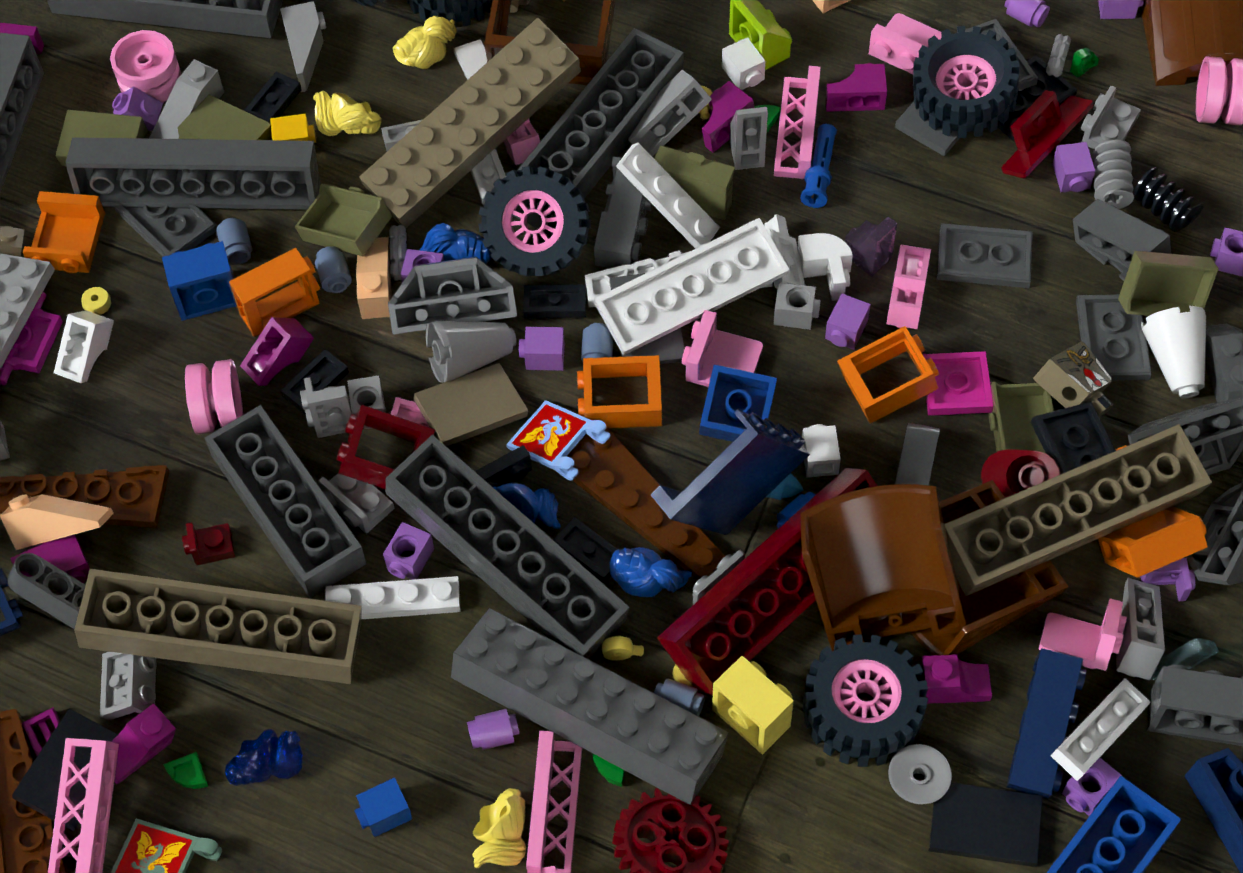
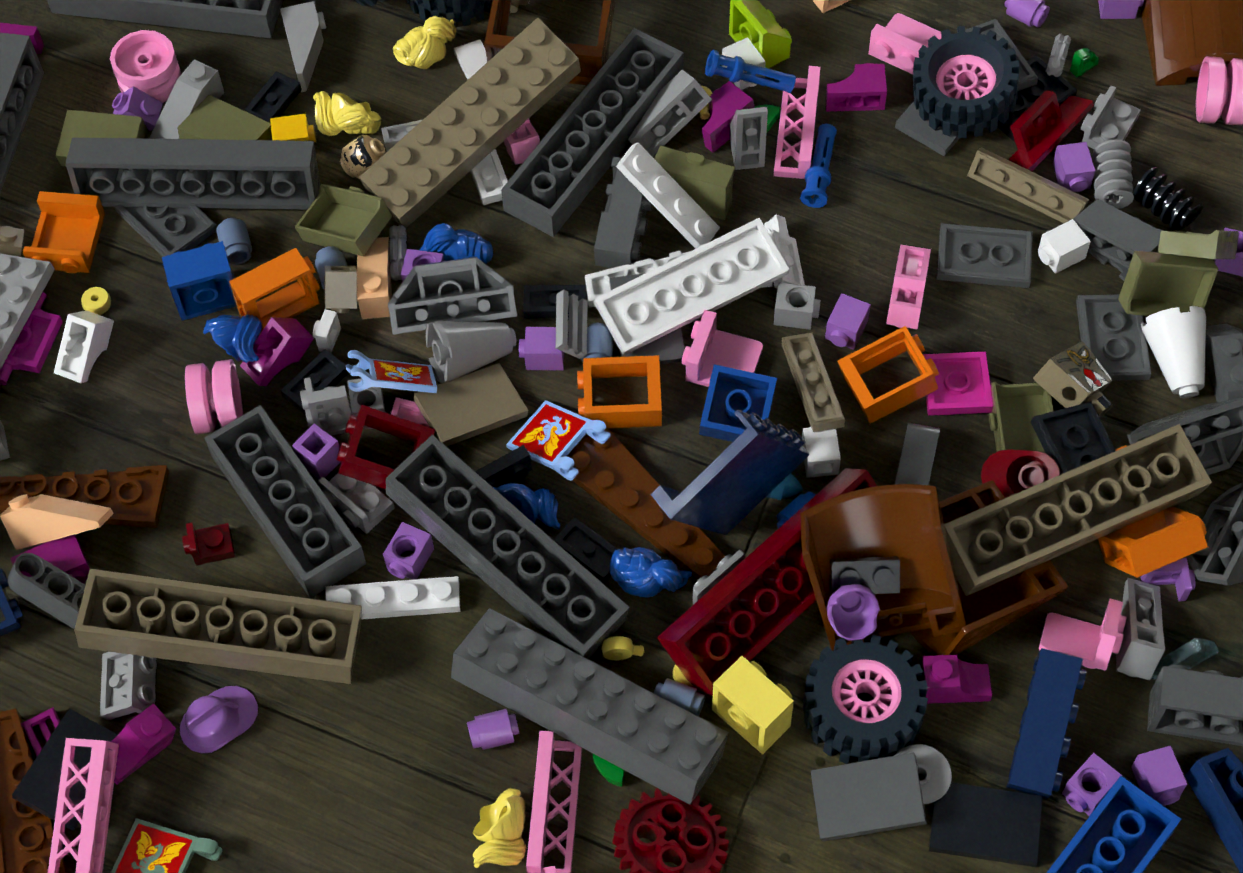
green tile [163,752,208,789] -> none
clear blue hair [225,729,302,786] -> none
blue brick [354,777,412,837] -> none
black wheel [478,166,591,276] -> none
white brick [797,233,853,301] -> none
clear purple arch [845,217,897,277] -> none
white plate [1051,678,1151,781] -> none
none -> medium lavender piece [180,686,258,754]
none -> blue hair [203,315,262,363]
none -> medium lavender brick [292,424,340,480]
none -> white plate [313,309,341,353]
none -> dark tan brick [324,266,357,313]
none -> tan head [340,135,385,179]
none -> light blue flag [346,350,437,393]
none -> light grey tile [555,290,588,359]
none -> blue pin [705,50,796,93]
none -> dark tan tile [782,333,845,432]
none -> dark grey tile [810,752,927,842]
none -> medium lavender hair [827,584,880,641]
none -> black plate [830,556,900,595]
none -> dark tan tile [967,147,1089,223]
none -> white brick [1038,219,1091,274]
none -> medium lavender brick [1131,746,1187,806]
none -> olive container [1158,230,1239,259]

